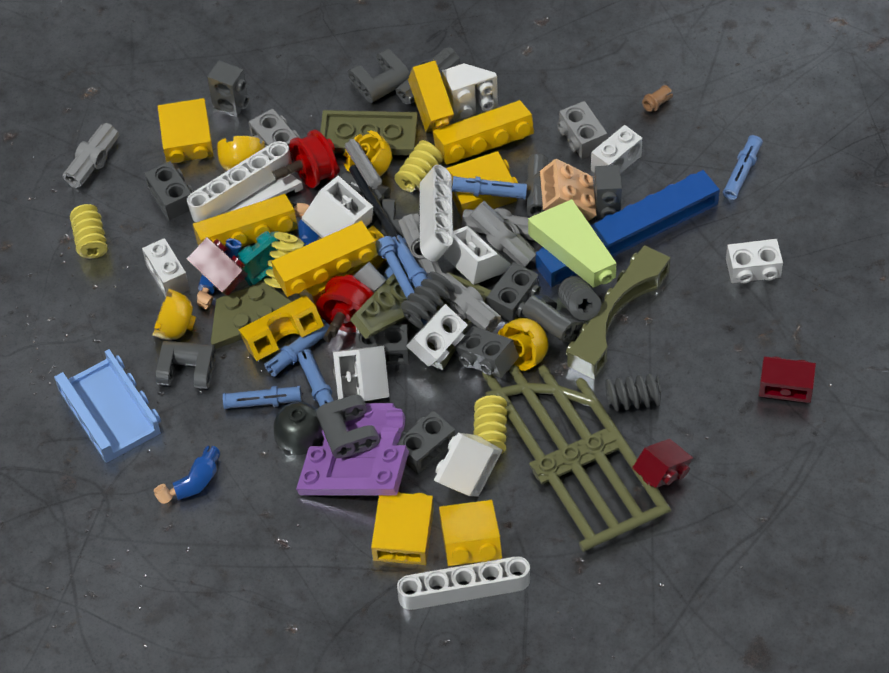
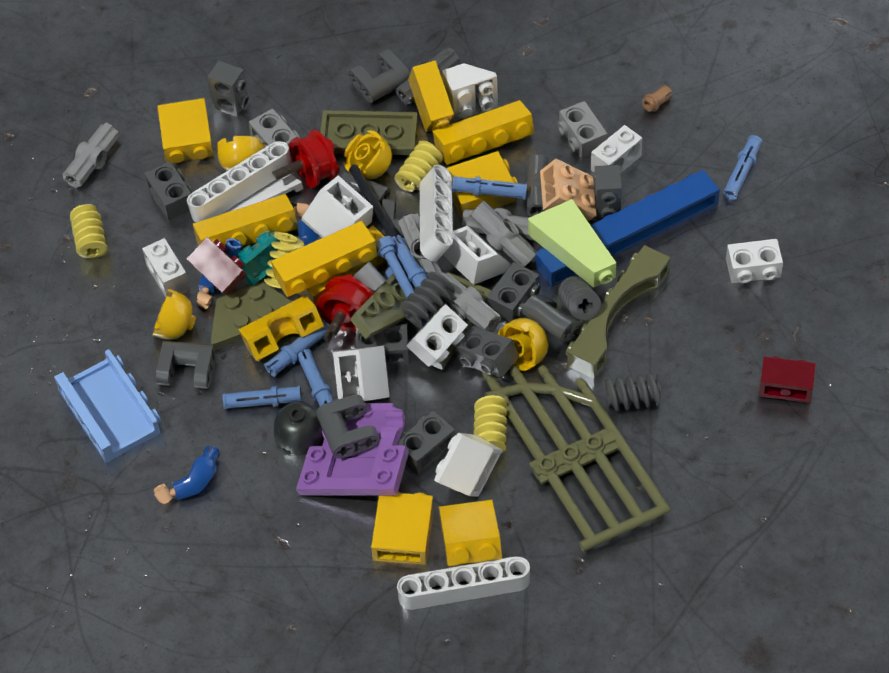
light grey axle [345,139,382,189] -> none
dark red brick [632,438,693,488] -> none

